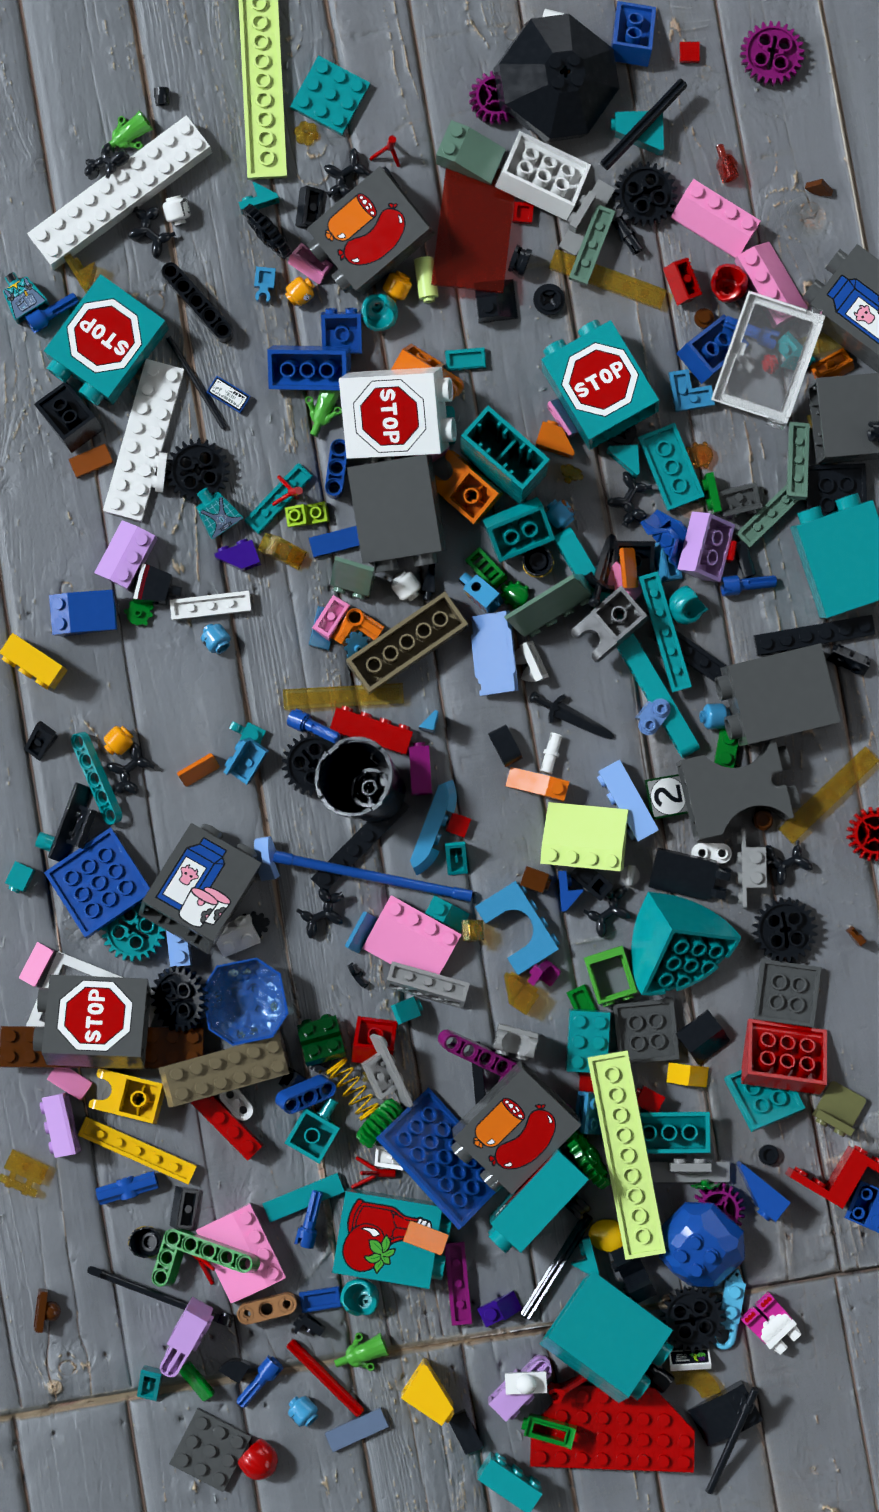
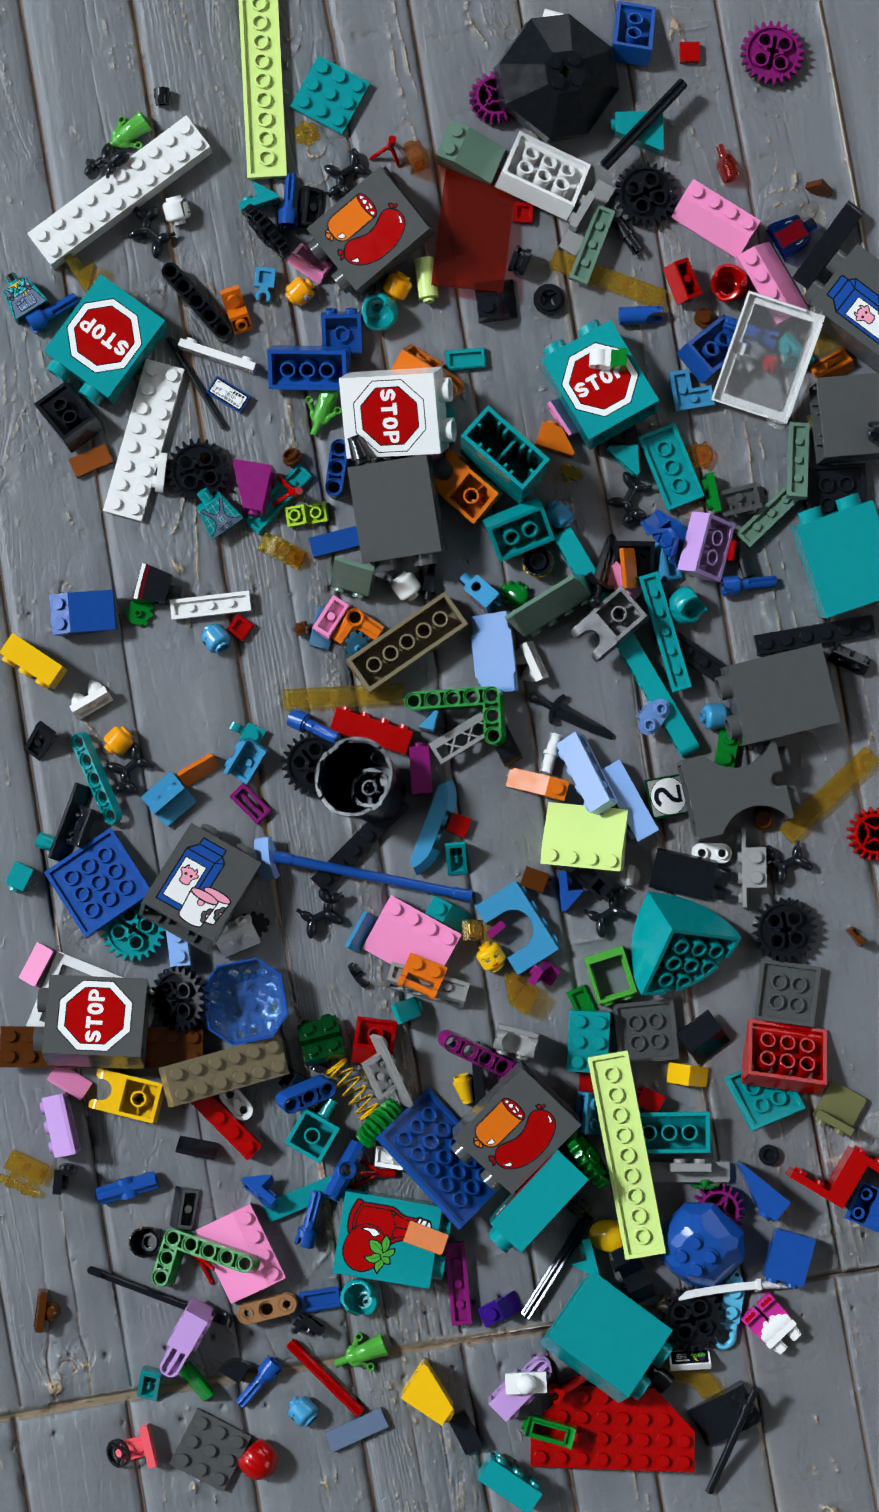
yellow plate [78,1116,197,1185] -> none
lavender slope [94,520,157,591] -> none
dark purple slope [214,538,262,571] -> none
green slope [465,547,507,590] -> none
none -> black bracket [52,1163,78,1195]
none -> white tile [69,680,113,720]
none -> coral piece [106,1423,158,1469]
none -> dark azure bracket [141,772,197,827]
none -> black slope [175,1136,219,1160]
none -> white plate [178,337,257,374]
none -> orange slope [220,285,253,335]
none -> red tile [227,614,255,642]
none -> magenta tile [229,783,272,825]
none -> magenta slope [233,459,276,518]
none -> blue slope [241,1175,278,1212]
none -> blue piece [278,173,298,230]
none -> reddish brown plate [283,448,302,466]
none -> reddish brown plate [292,621,312,636]
none -> blue piece [322,1139,367,1202]
none -> black cone [347,435,371,466]
none -> orange plate [397,952,448,1000]
none -> clear orange slope [401,140,429,174]
none -> green beam [404,686,506,747]
none -> light grey fence [429,711,510,765]
none -> yellow cone [452,1073,474,1104]
none -> yellow head [476,941,506,973]
none -> magenta tile [486,921,506,939]
none -> light blue brick [556,732,618,815]
none -> leg [589,348,627,372]
none -> blue piece [618,305,664,326]
none -> white sword [678,1279,788,1301]
none -> blue brick [762,1227,816,1289]
none -> torso [766,215,817,262]
none -> black beam [792,200,865,289]

